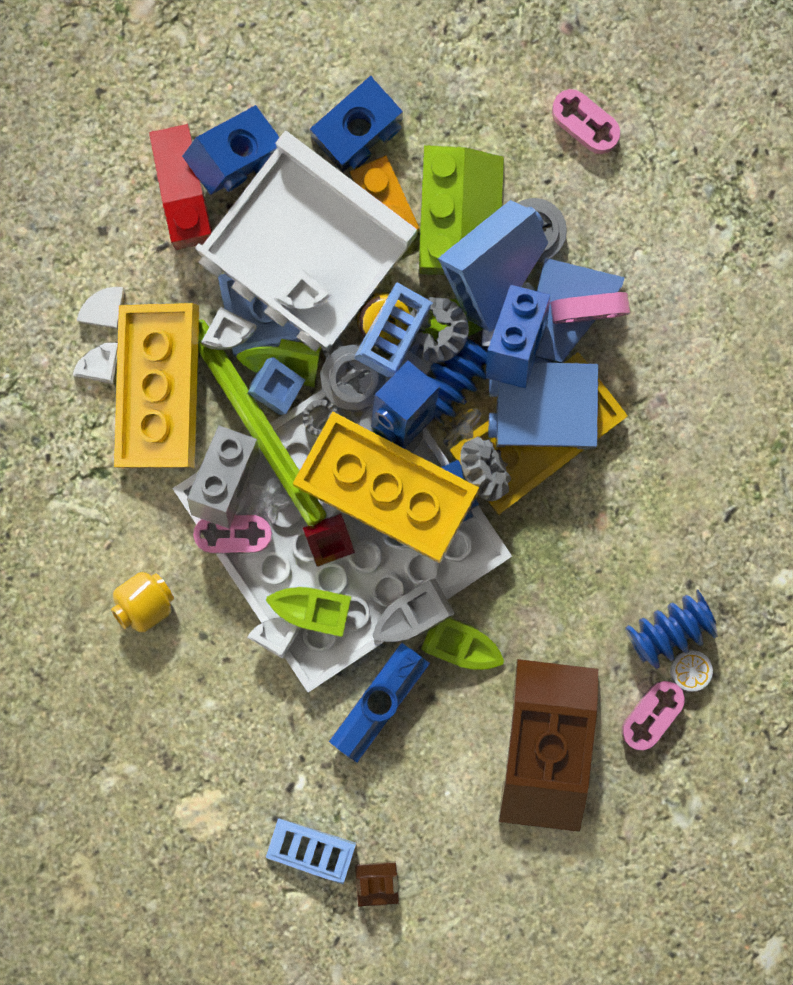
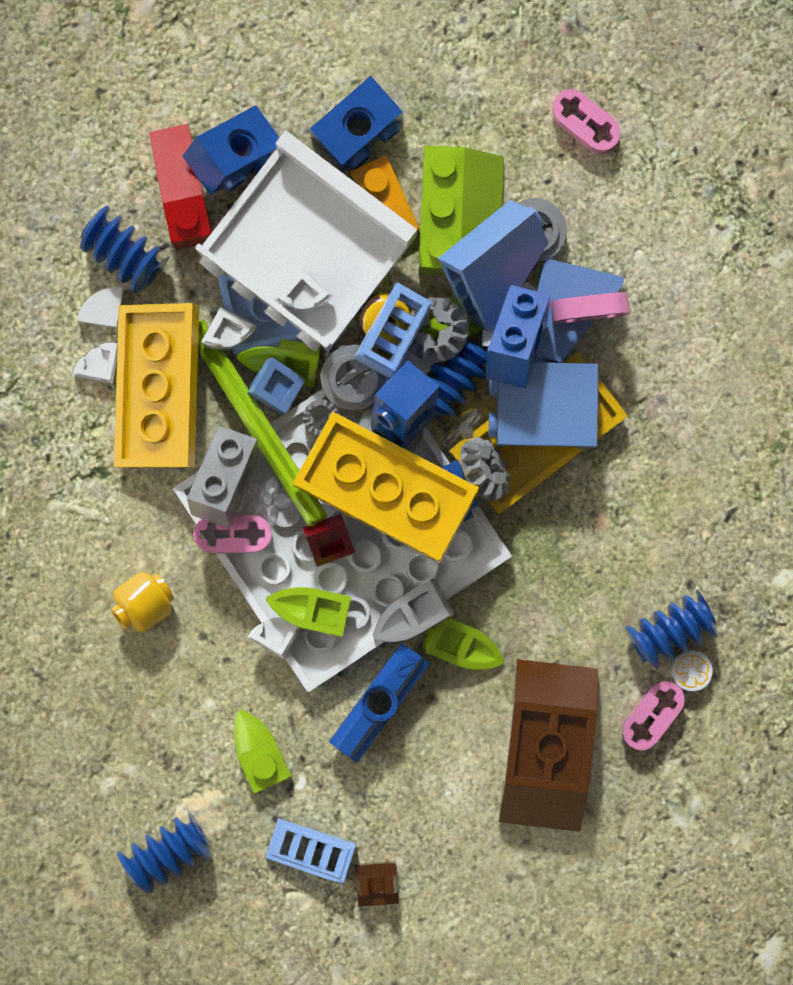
none -> blue piece [80,205,169,294]
none -> blue piece [117,810,211,894]
none -> lime plate [234,709,292,794]

